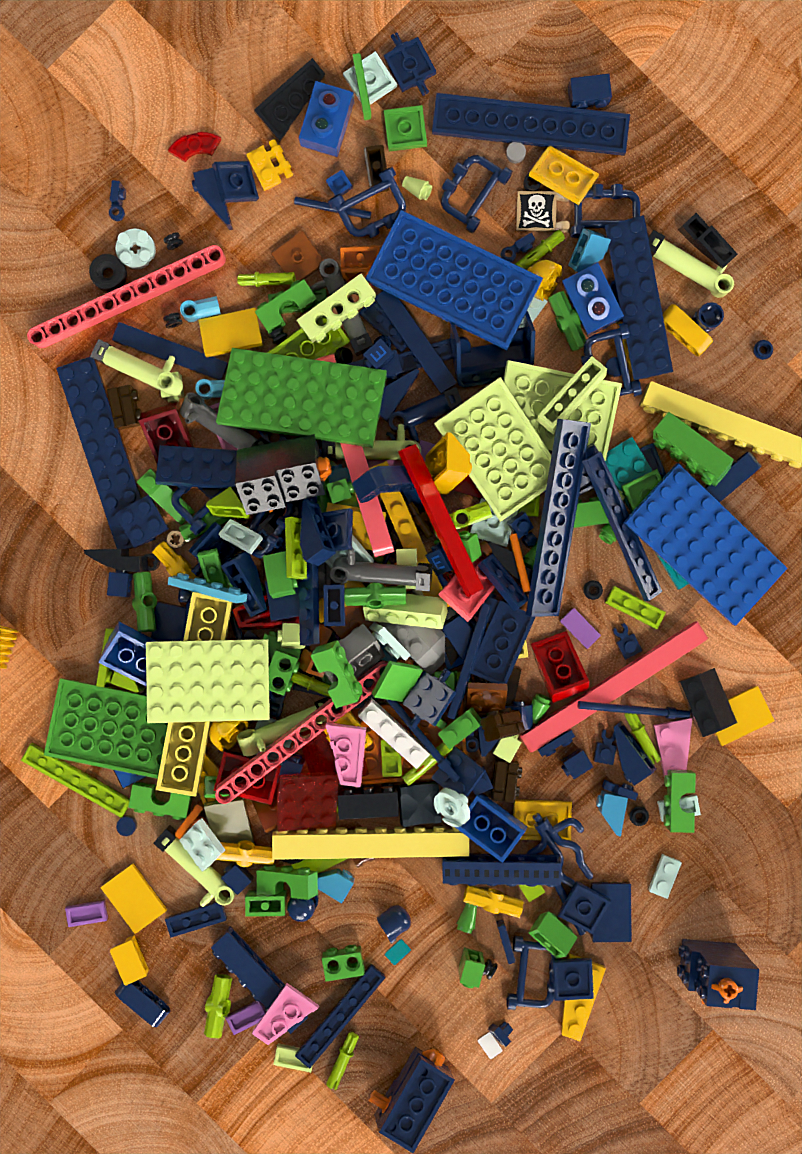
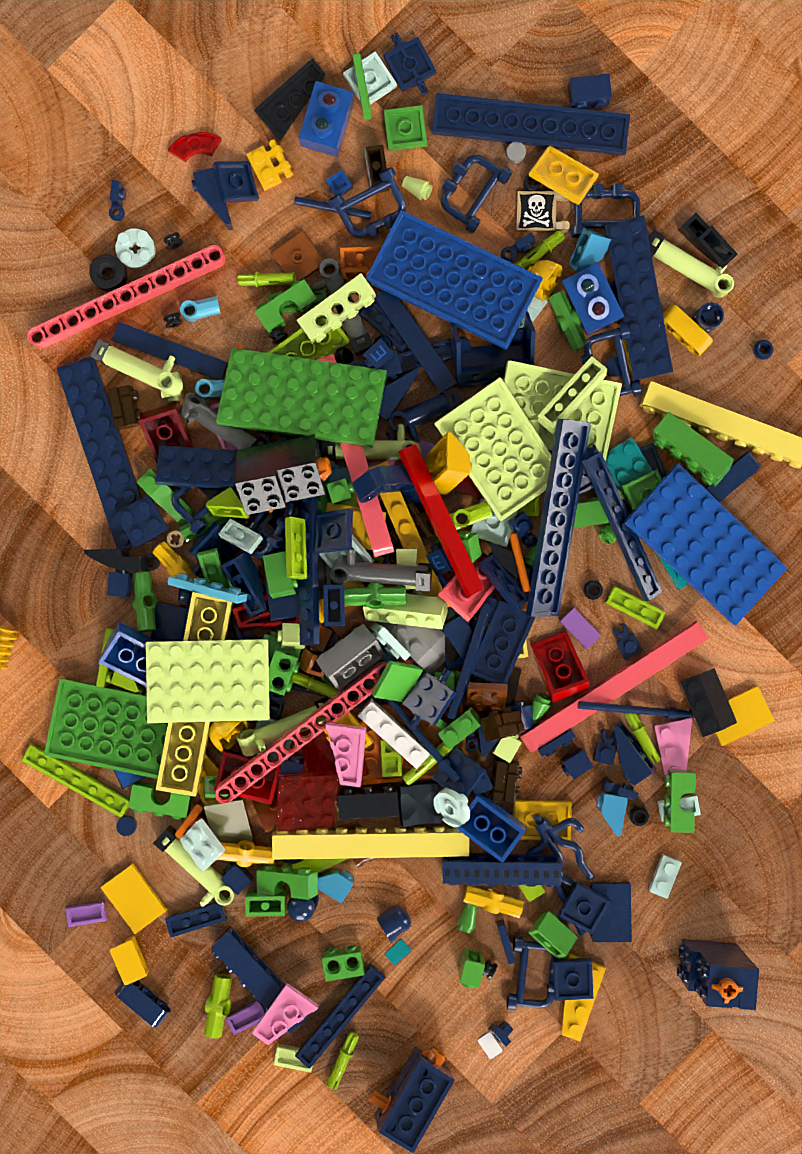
yellow tile [199,308,263,357] -> none
dark blue slope [300,499,336,566] -> none
bright green arch [310,640,363,708] -> none

